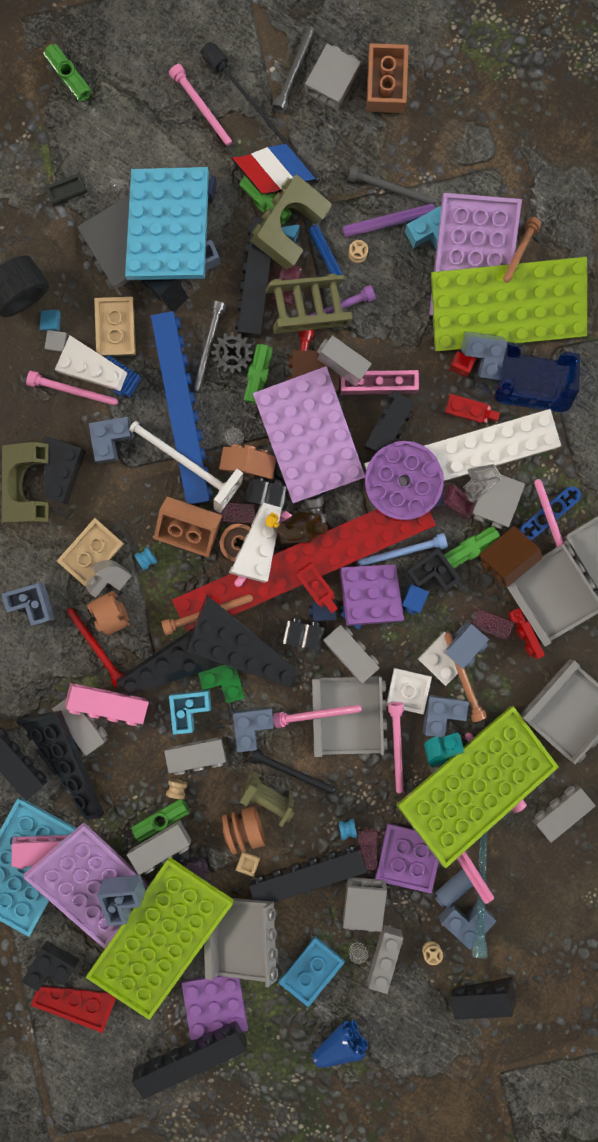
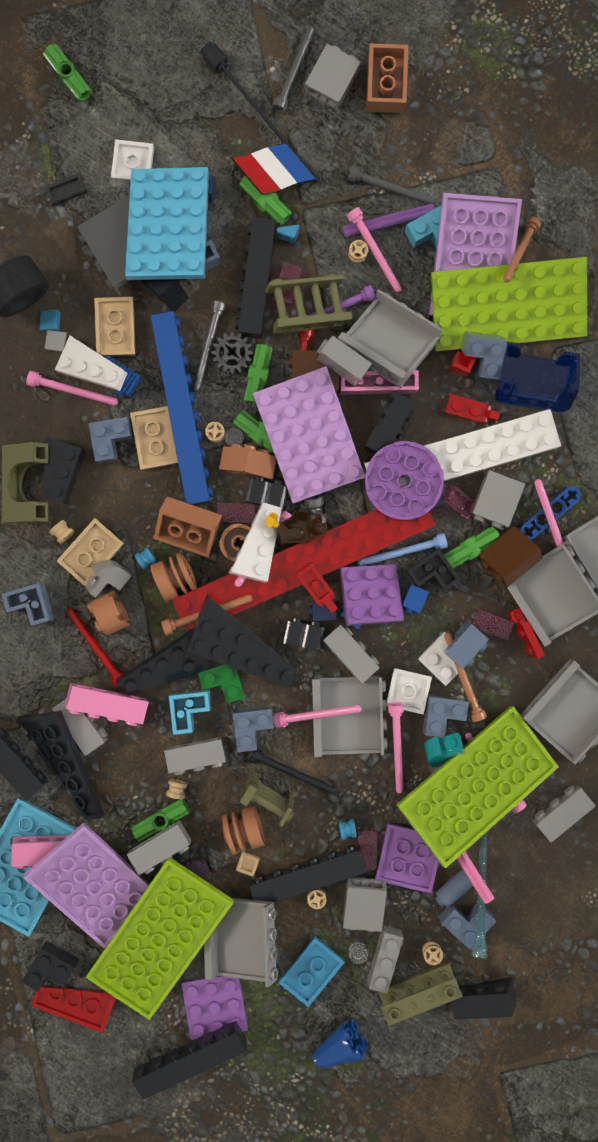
sand blue brick [97,875,146,926] -> none
white tile [129,421,243,513] -> none
bright pink piece [169,64,232,146] -> none
olive arch [250,174,332,270] -> none
blue axle [309,225,342,275] -> none
clear slope [463,464,502,503] -> none
none -> tan wheel [49,520,74,544]
none -> white plate [111,139,154,182]
none -> tan plate [130,406,179,470]
none -> nougat wheel [150,552,197,602]
none -> tan wheel [205,422,225,443]
none -> bright green piece [233,410,275,455]
none -> tan wheel [307,887,327,909]
none -> light grey panel [338,289,442,388]
none -> bright pink piece [346,207,402,293]
none -> olive fence [378,961,463,1026]

